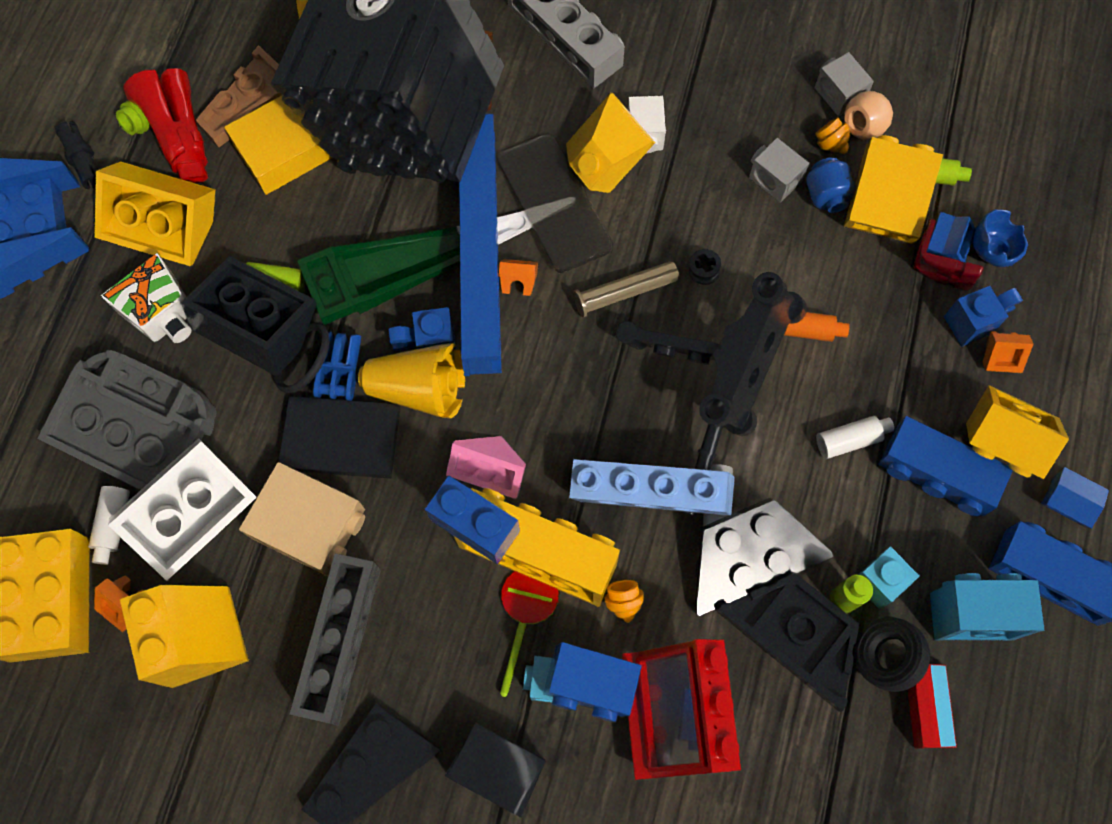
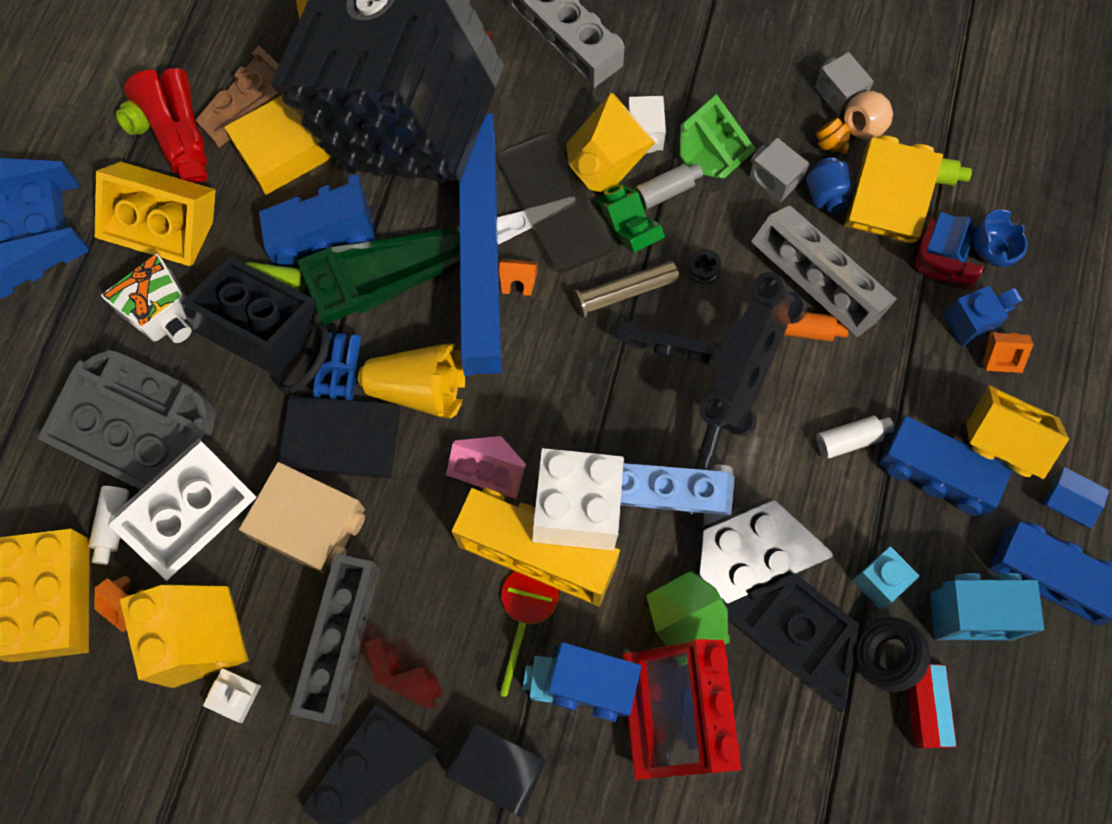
black pin [55,121,99,189] -> none
blue brick [389,307,456,351] -> none
blue brick [425,476,520,565] -> none
light orange plate [604,580,644,623] -> none
lime cylinder [829,575,873,613] -> none
none -> white tile [203,668,261,723]
none -> blue wedge [259,173,376,265]
none -> clear red slope [365,638,442,711]
none -> white brick [532,448,624,551]
none -> green slope [595,185,665,253]
none -> light grey cylinder [634,164,703,210]
none -> bright green slope [646,571,730,667]
none -> bright green slope [679,94,756,179]
none -> light grey brick [751,205,897,337]

